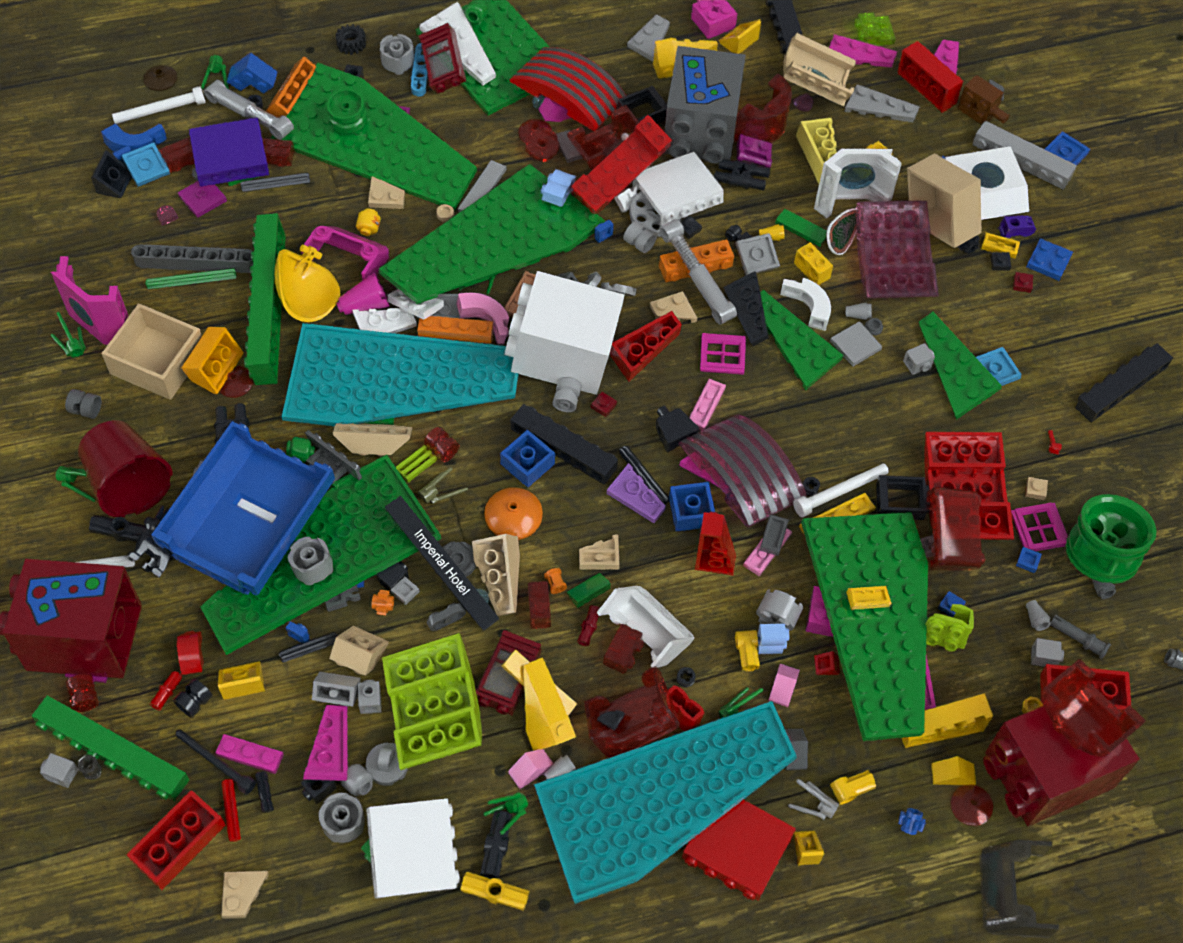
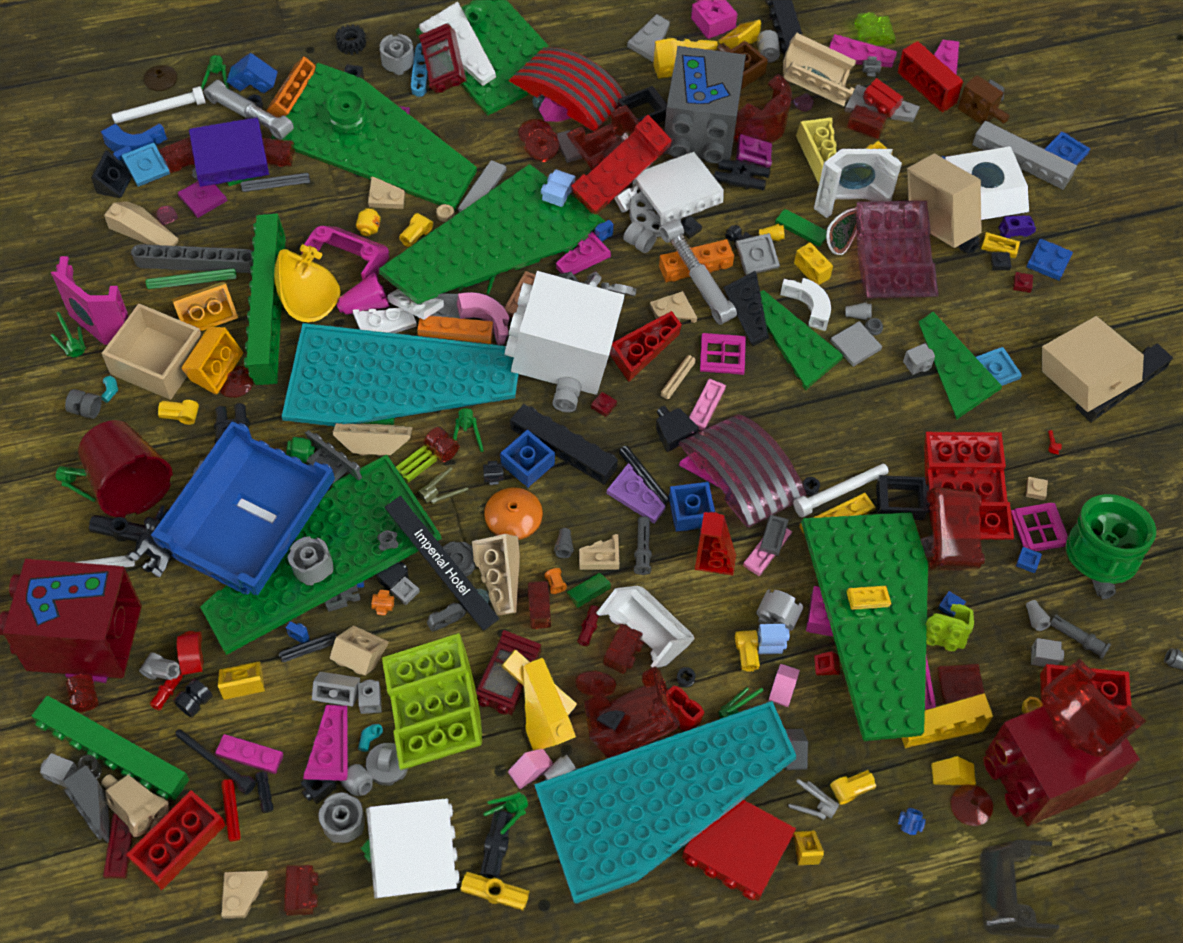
none -> dark grey slope [64,765,110,843]
none -> teal arm [100,376,118,403]
none -> tan piece [101,774,169,837]
none -> dark red tile [103,812,133,879]
none -> tan wedge [104,201,179,246]
none -> light grey piece [139,652,180,680]
none -> yellow piece [158,400,199,425]
none -> light orange slope [171,282,238,331]
none -> clear red brick [284,865,319,916]
none -> teal arm [358,724,383,752]
none -> dark grey plate [377,531,398,551]
none -> yellow piece [399,213,433,247]
none -> green plant [450,408,484,452]
none -> black gear [483,461,504,485]
none -> dark grey cone [554,528,574,558]
none -> dark pink wing [556,232,611,275]
none -> clear red dish [575,671,616,697]
none -> dark grey pin [634,517,652,575]
none -> tan axle [661,355,695,399]
none -> reddish brown brick [717,41,768,89]
none -> light grey wheel [757,30,780,62]
none -> clear red brick [847,105,888,139]
none -> dark grey gear [862,56,881,77]
none -> red brick [863,78,903,117]
none -> clear red tile [937,664,984,705]
none -> tan container [1042,316,1144,412]

